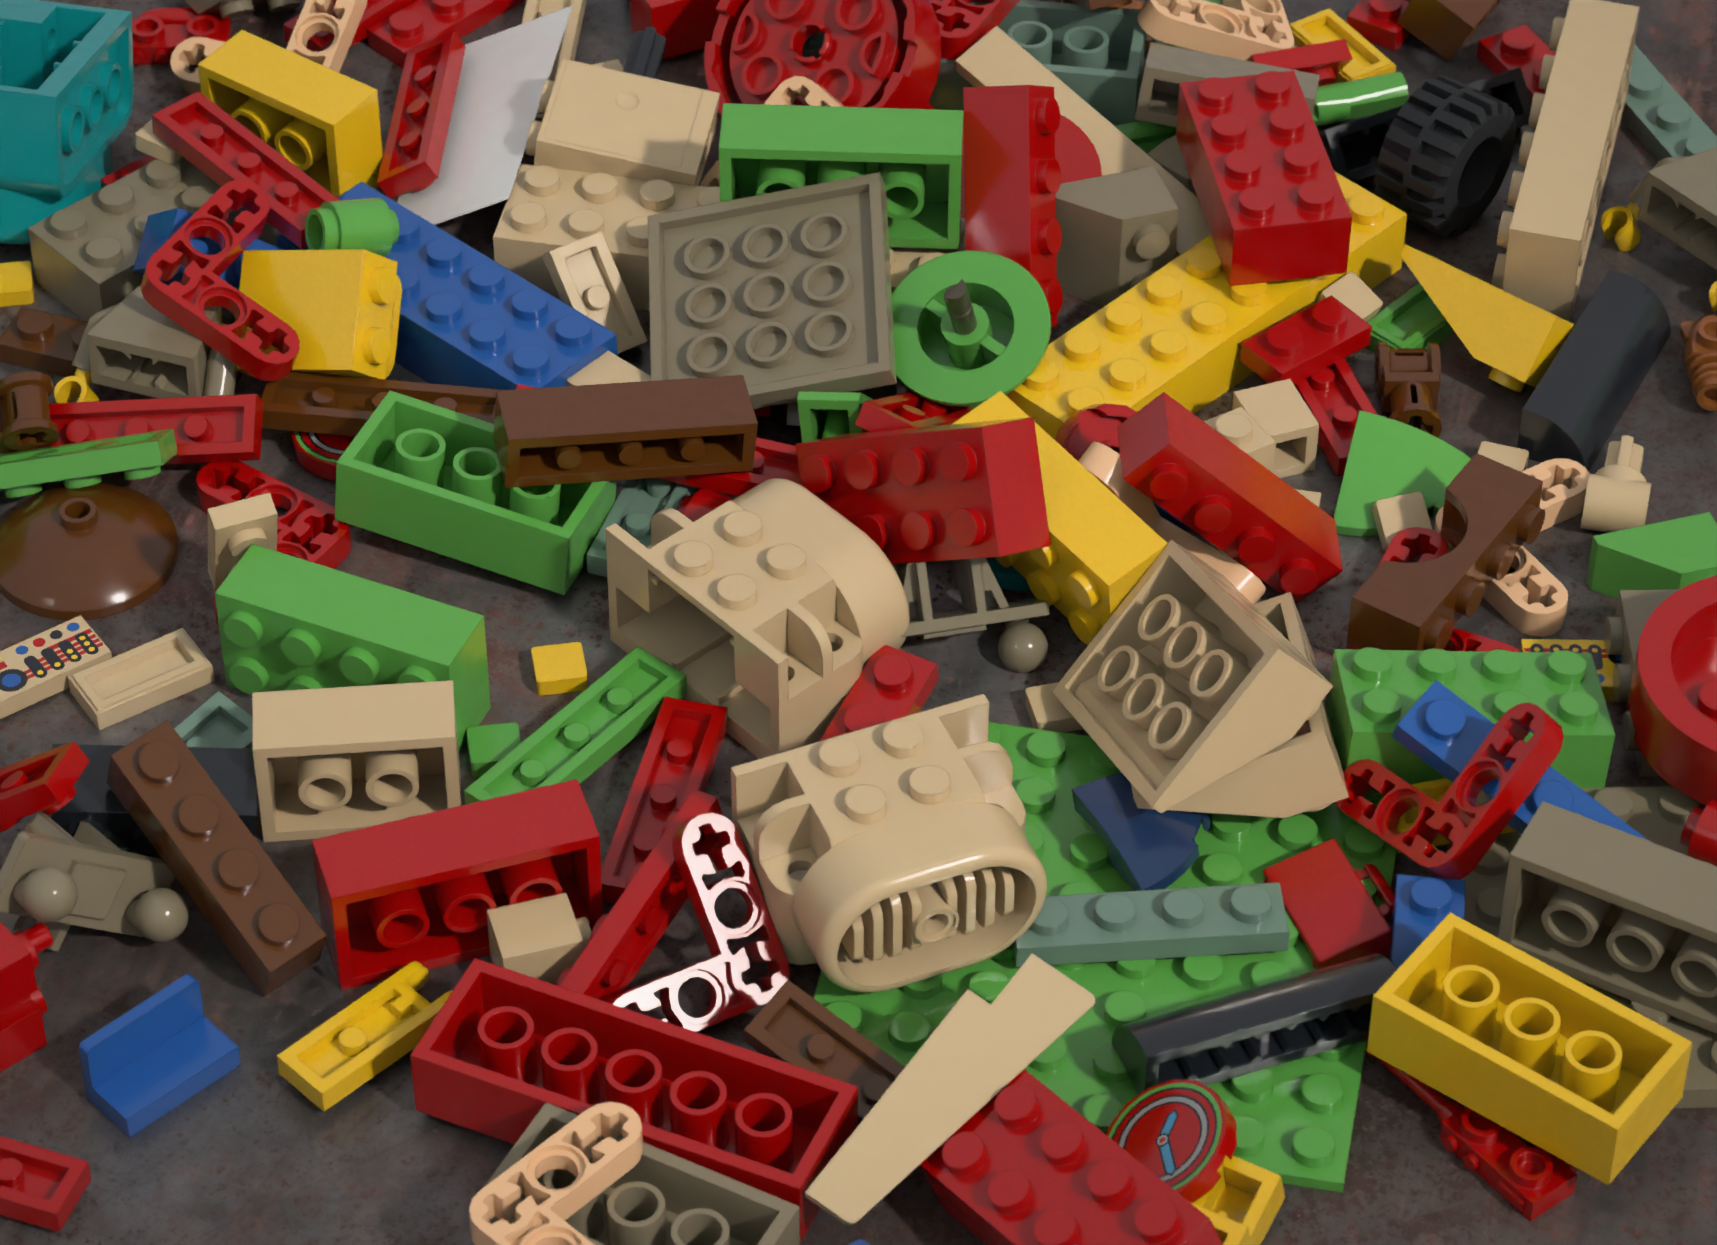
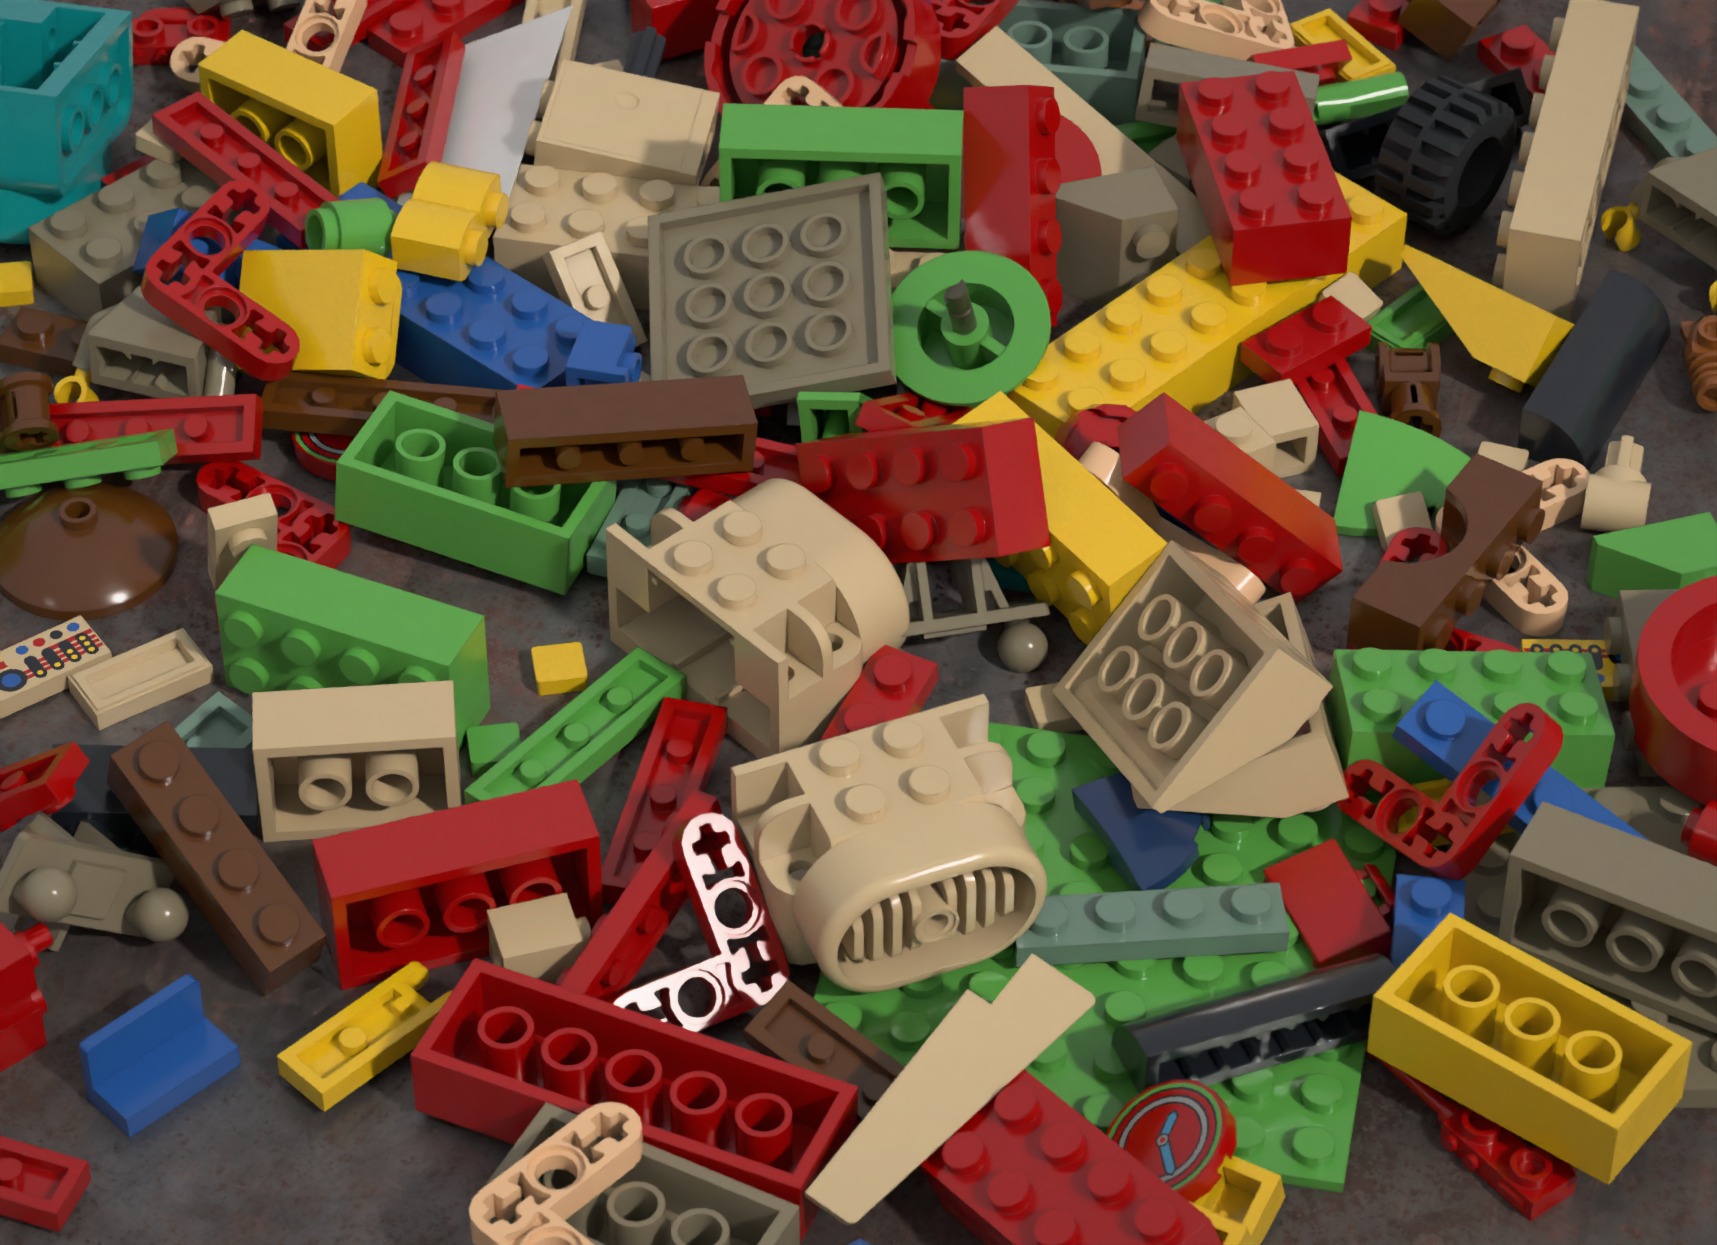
none -> yellow brick [391,161,508,282]
none -> blue brick [565,319,642,386]

